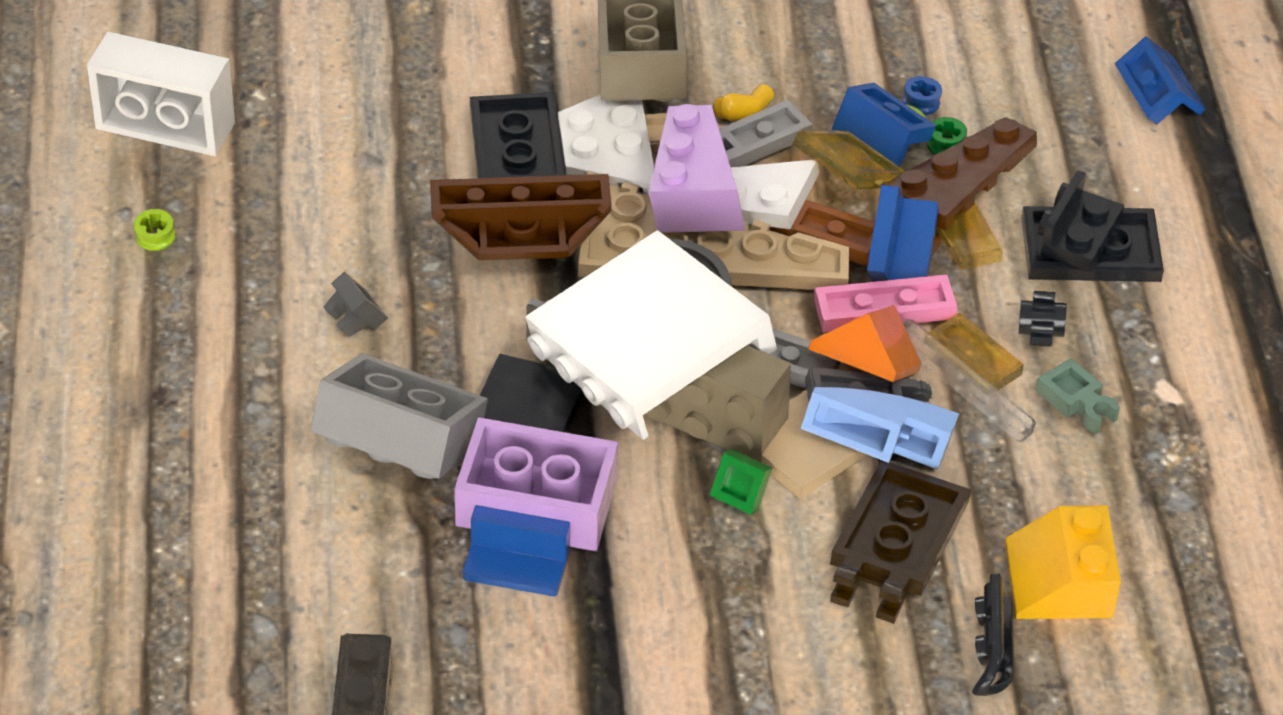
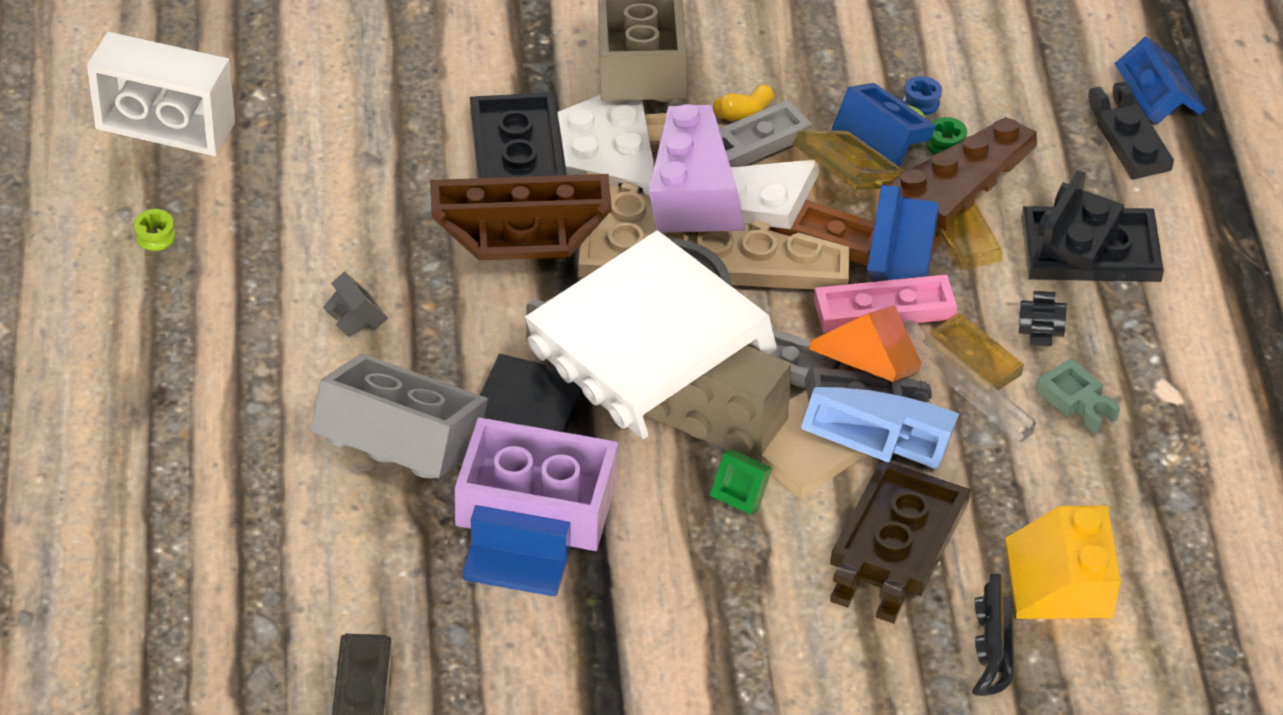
none -> black hinge [1088,81,1174,179]

